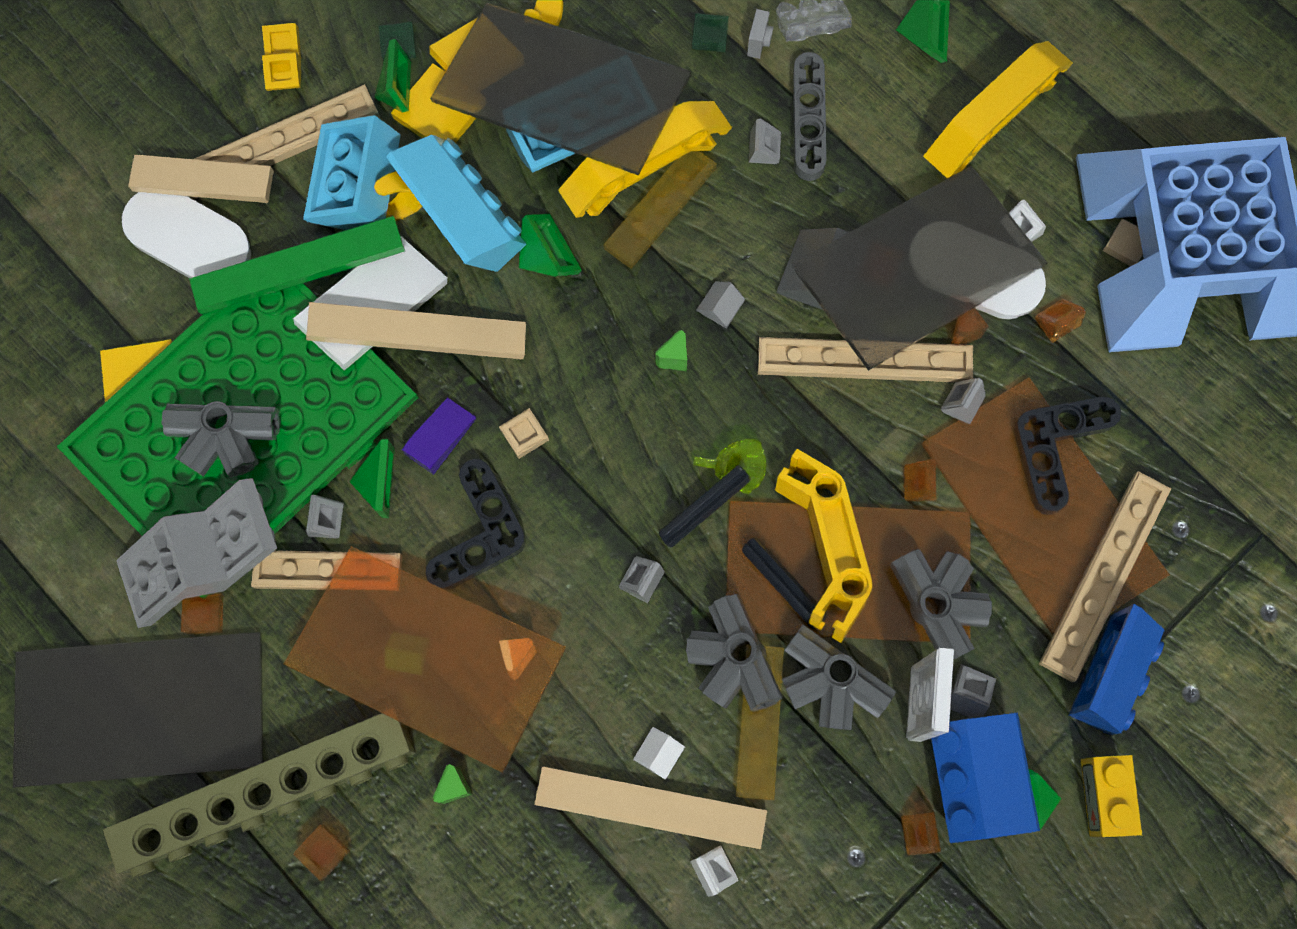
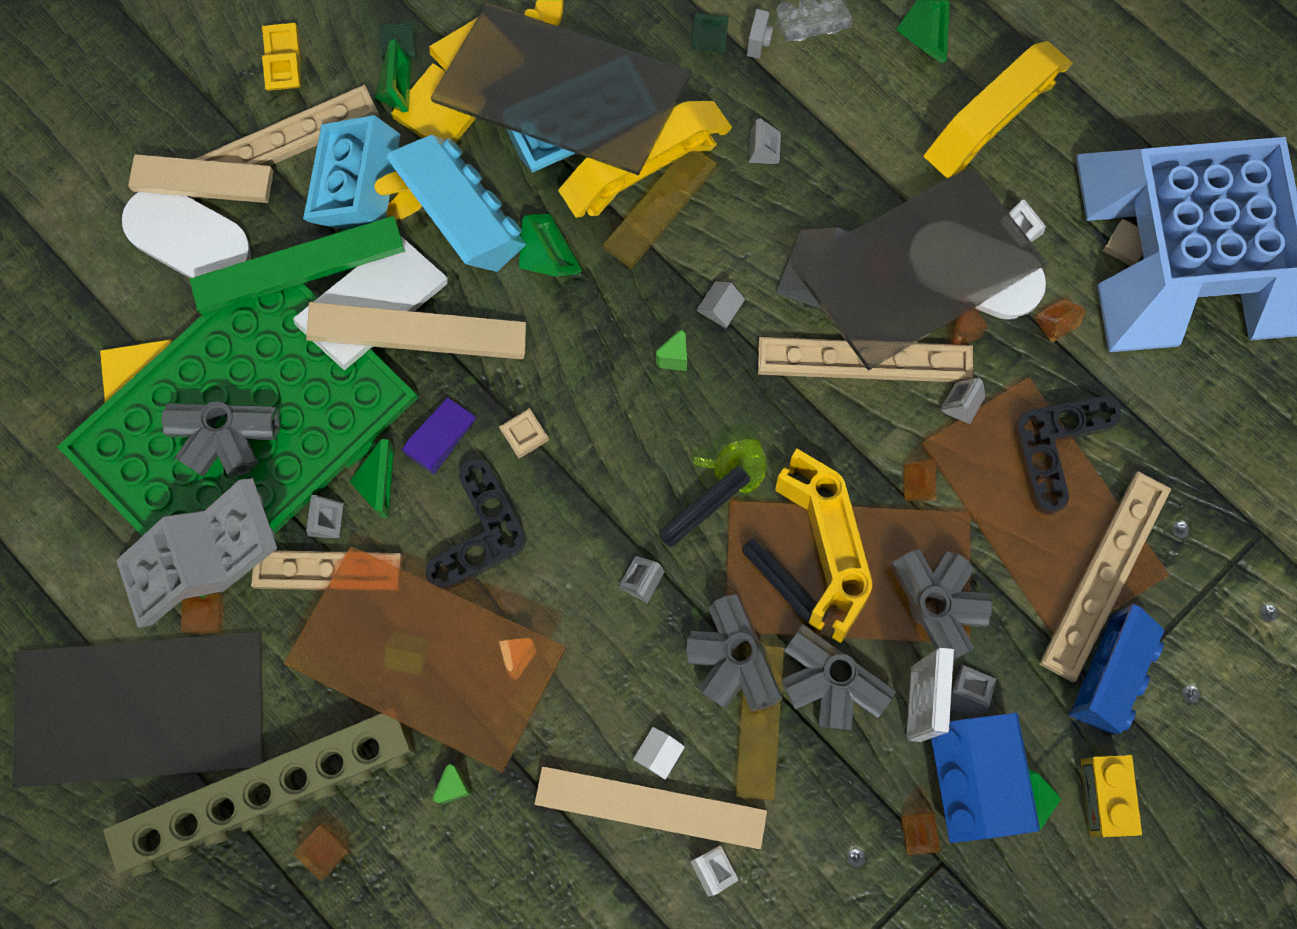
dark grey beam [793,52,827,181] -> none

